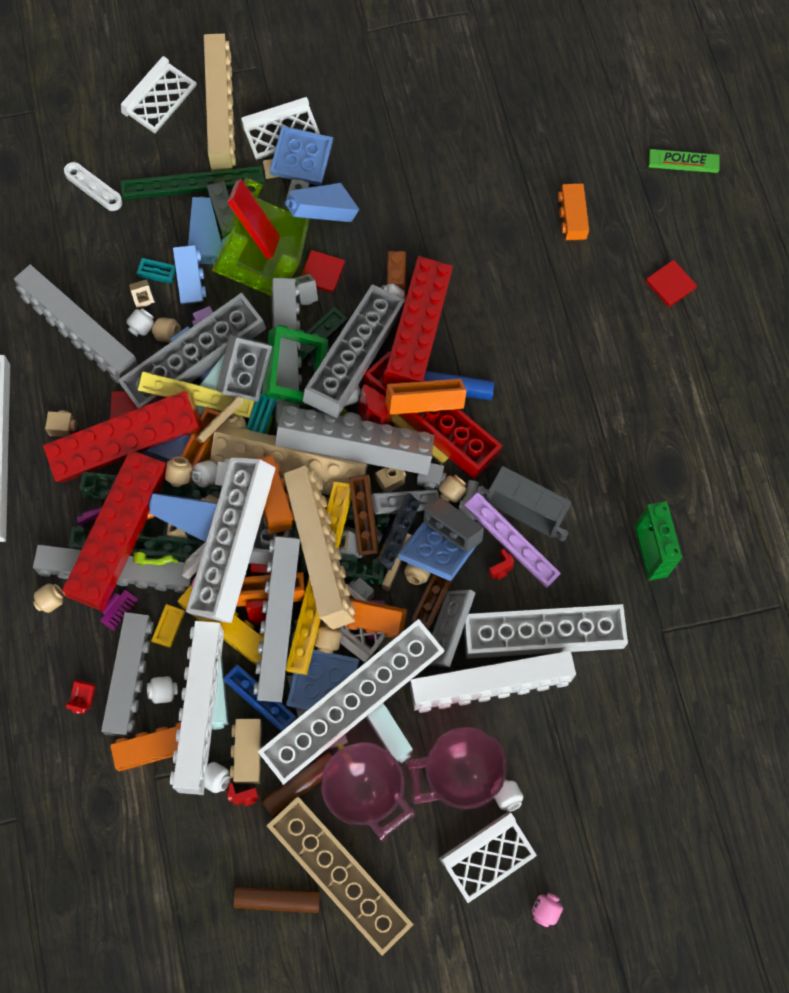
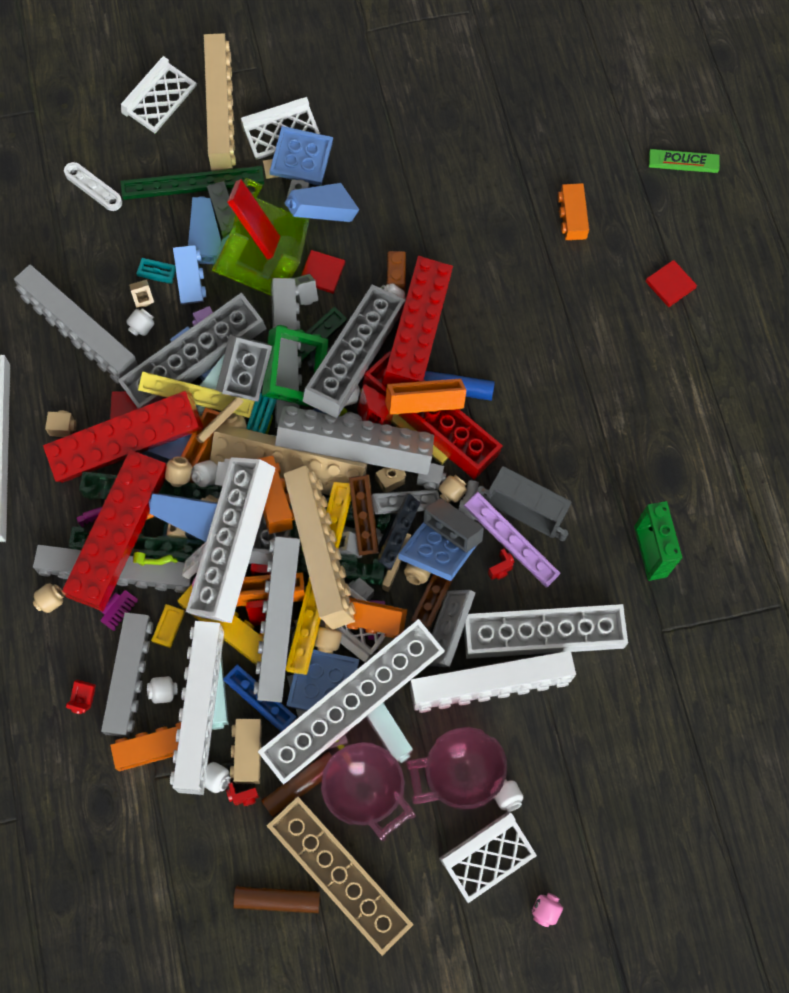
tan head [152,318,181,342] -> none

